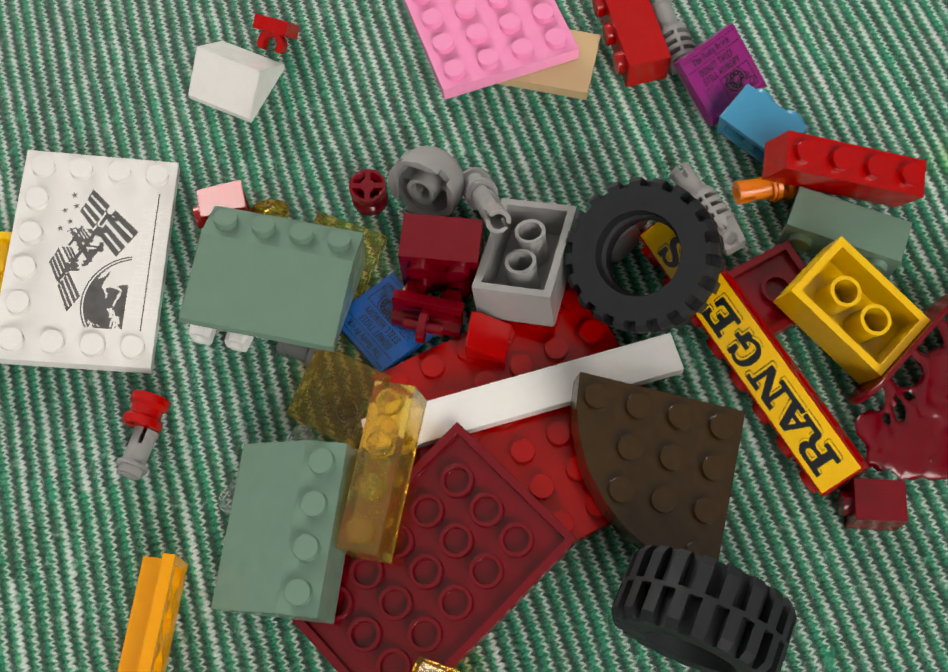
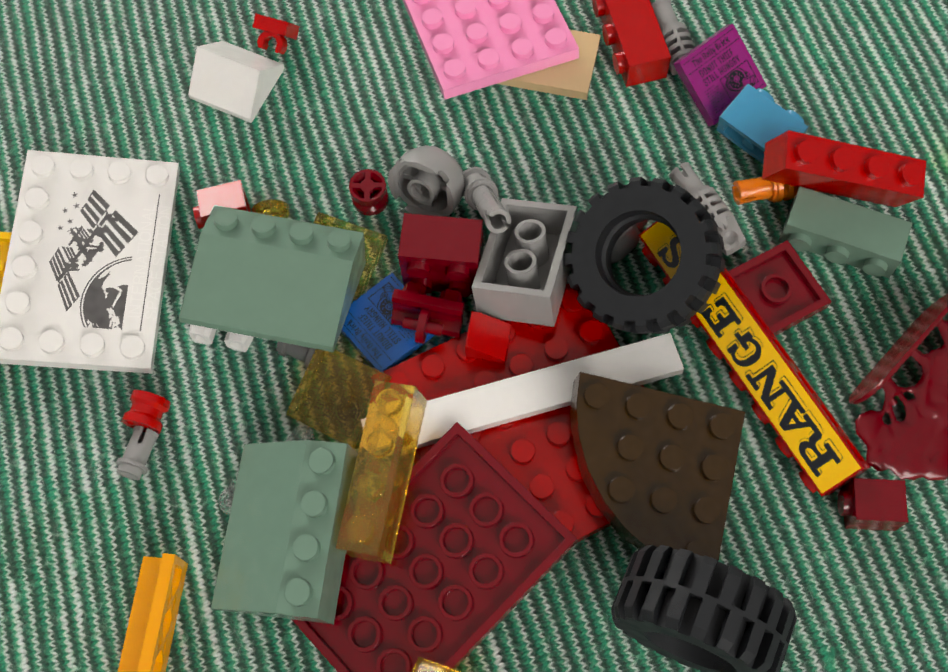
yellow brick [773,236,931,385] -> none

